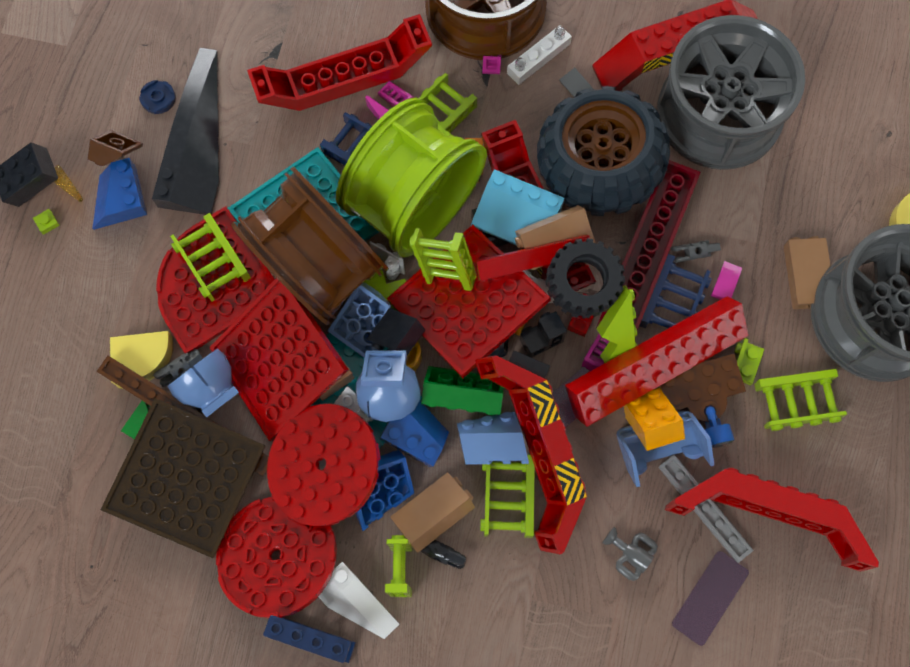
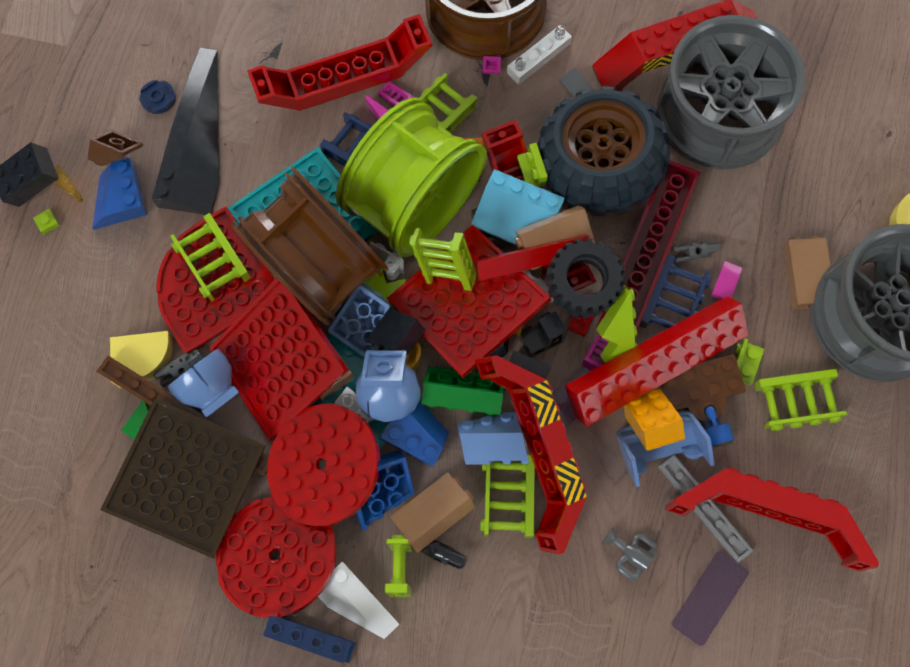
none -> lime bracket [517,143,548,187]

